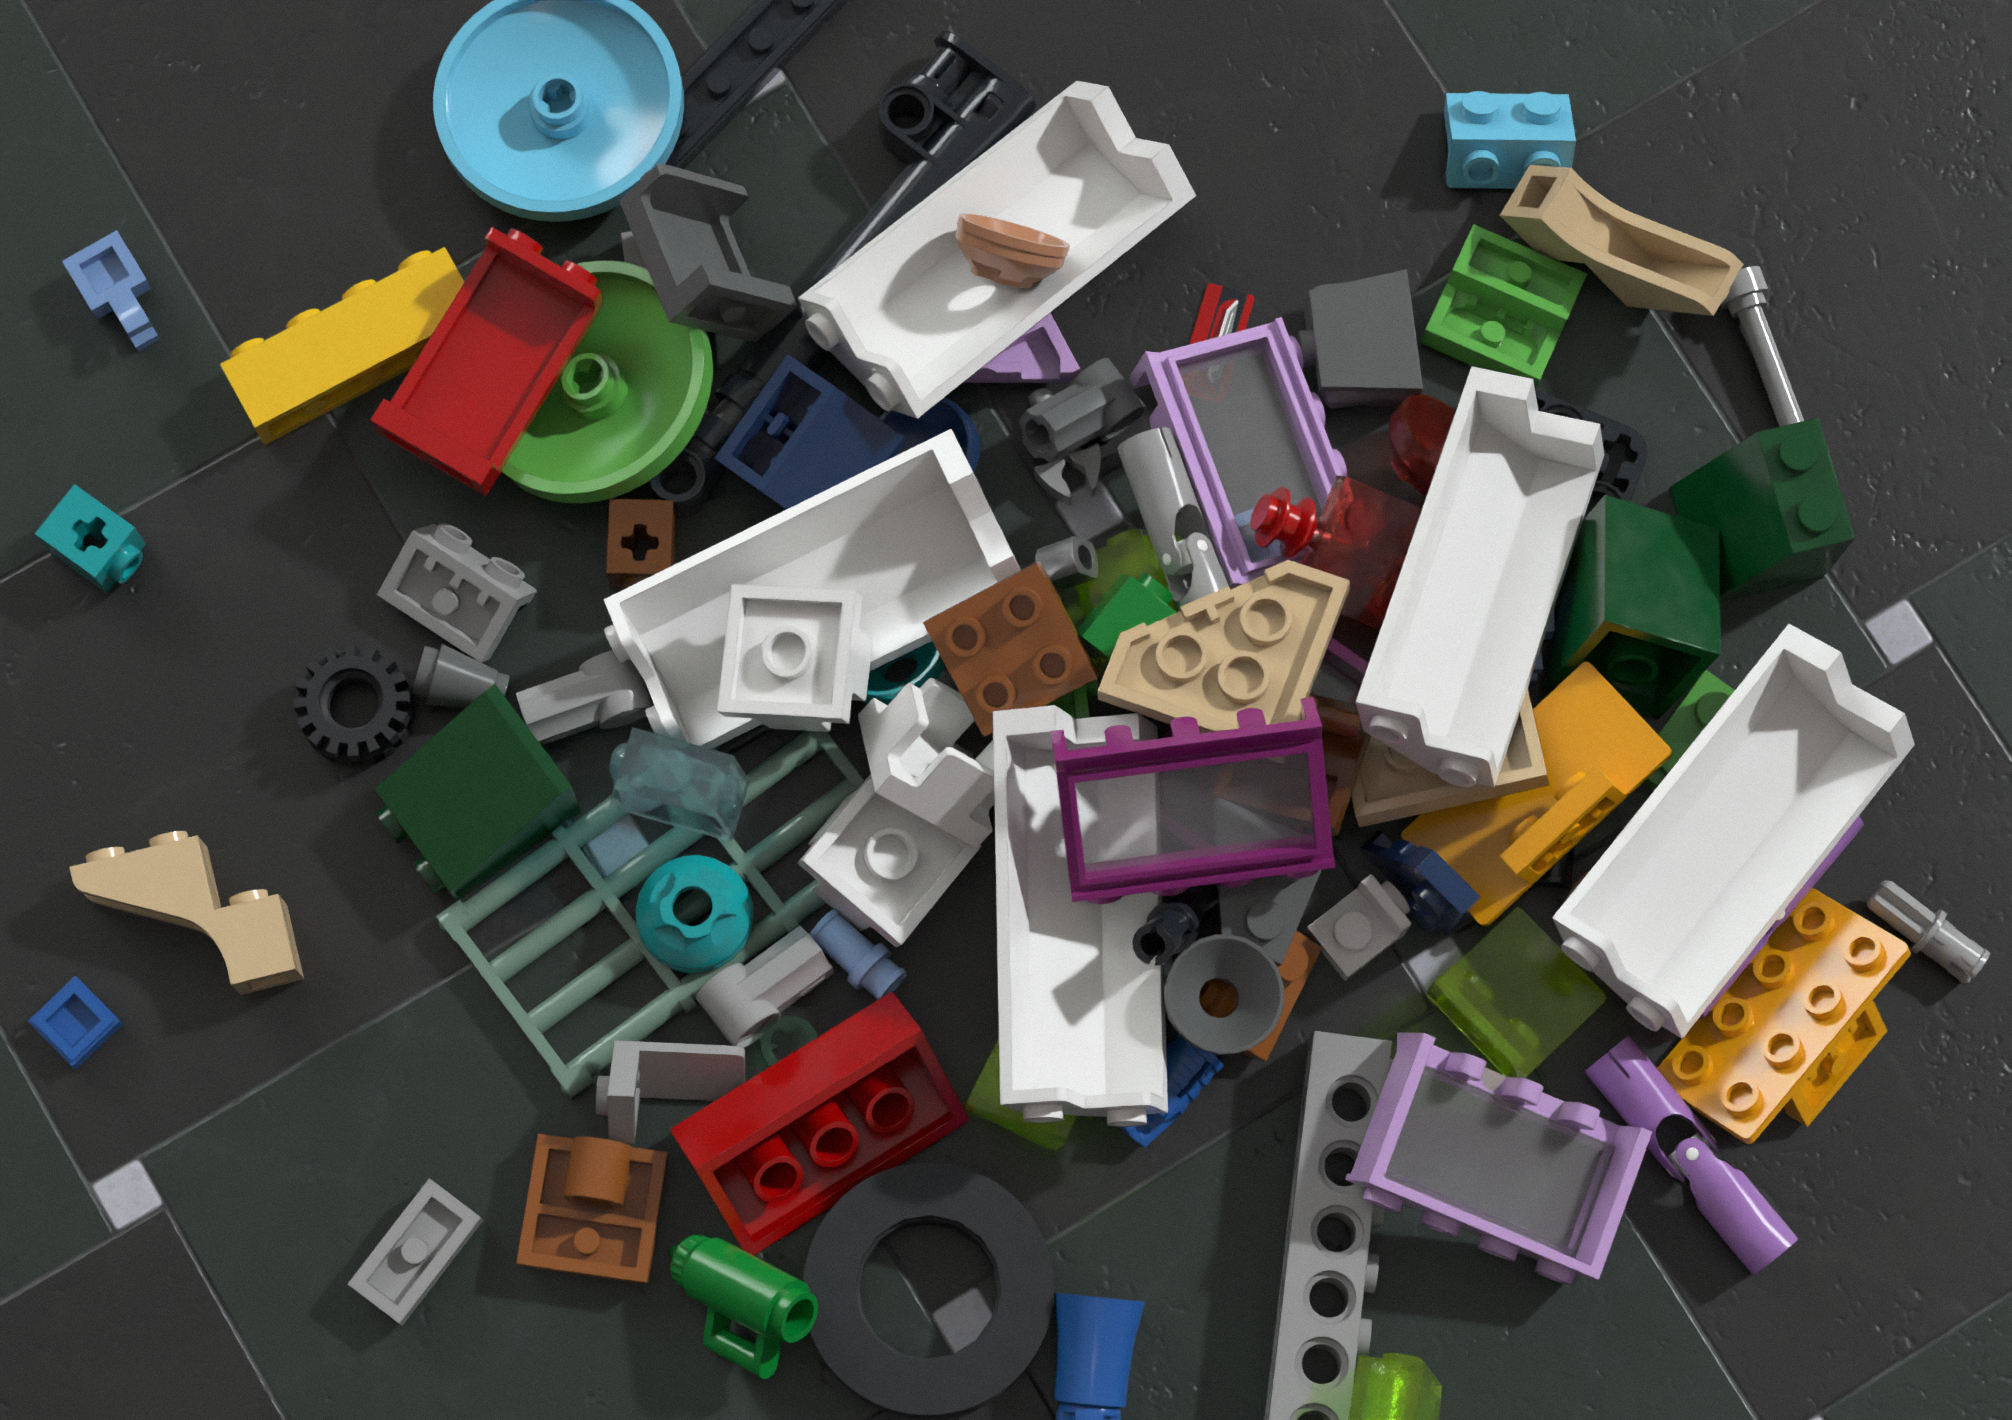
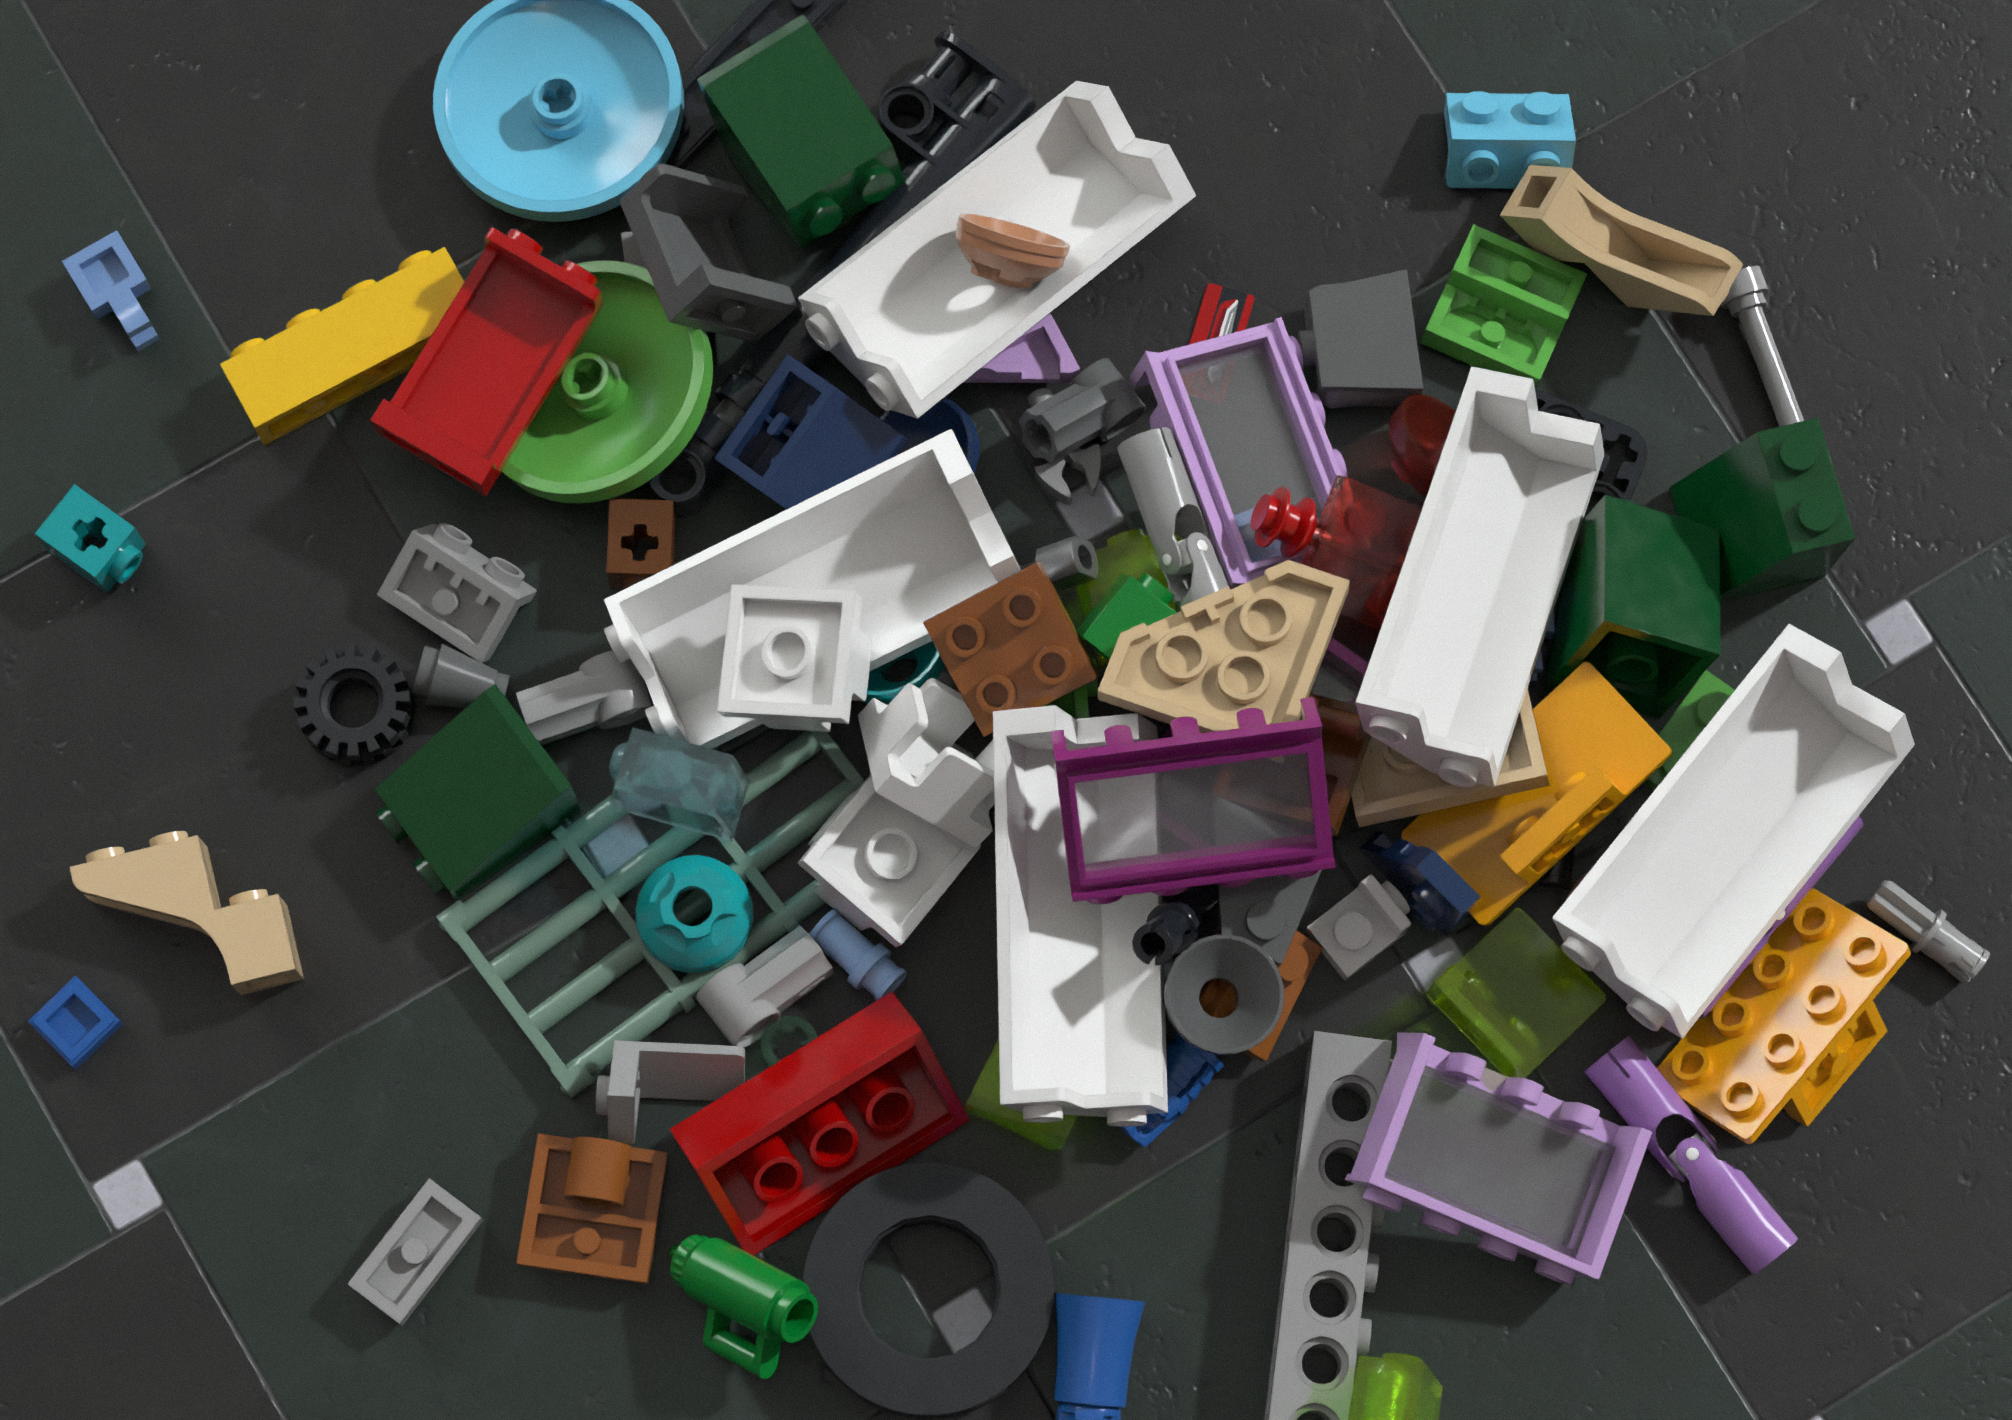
none -> dark green slope [697,14,905,248]

